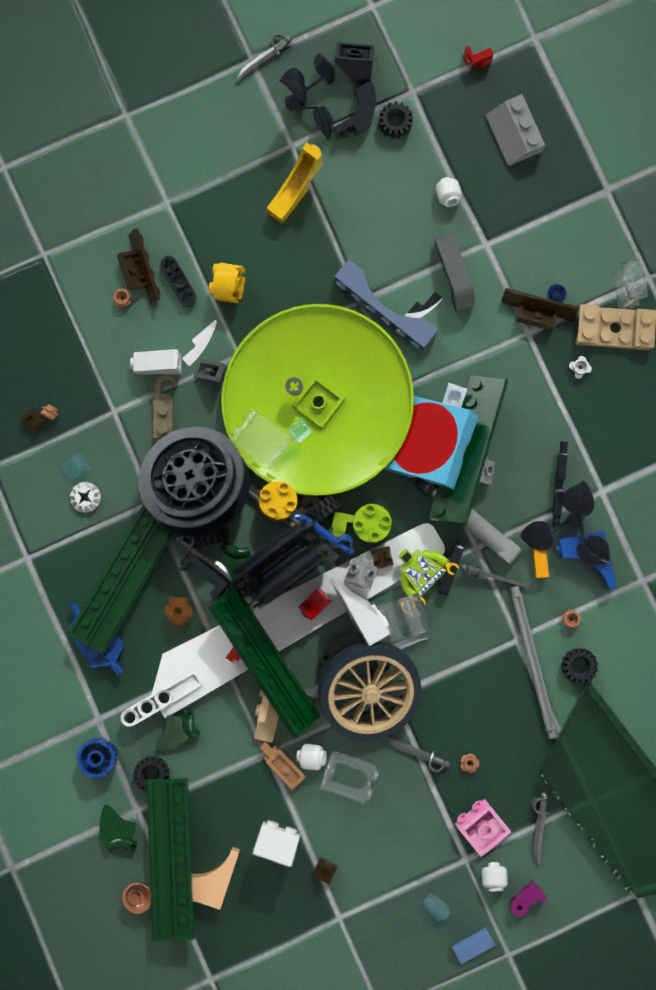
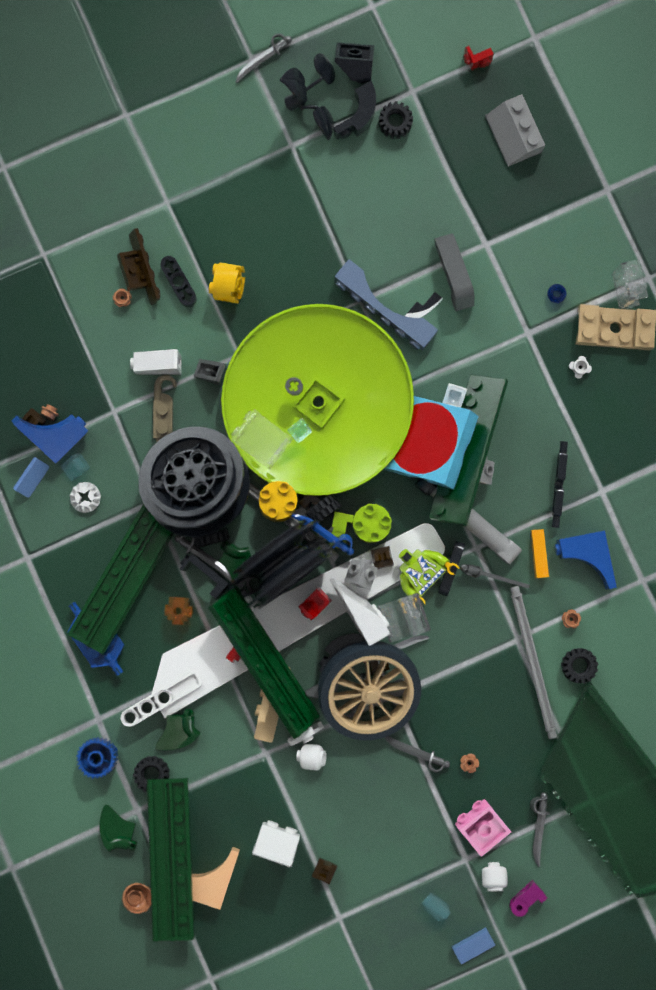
white sticker [182,320,217,366] -> none
medium nougat hinge [260,741,306,790] -> none
yellow arch [266,142,322,224] -> none
clear panel [320,750,379,804] -> none
white head [435,177,462,207] -> none
dark brown bracket [501,288,579,331] -> none
black plant [520,481,611,565] -> none
none -> blue arch [12,414,88,464]
none -> medium blue slope [13,457,49,497]
none -> white plate [287,721,324,746]

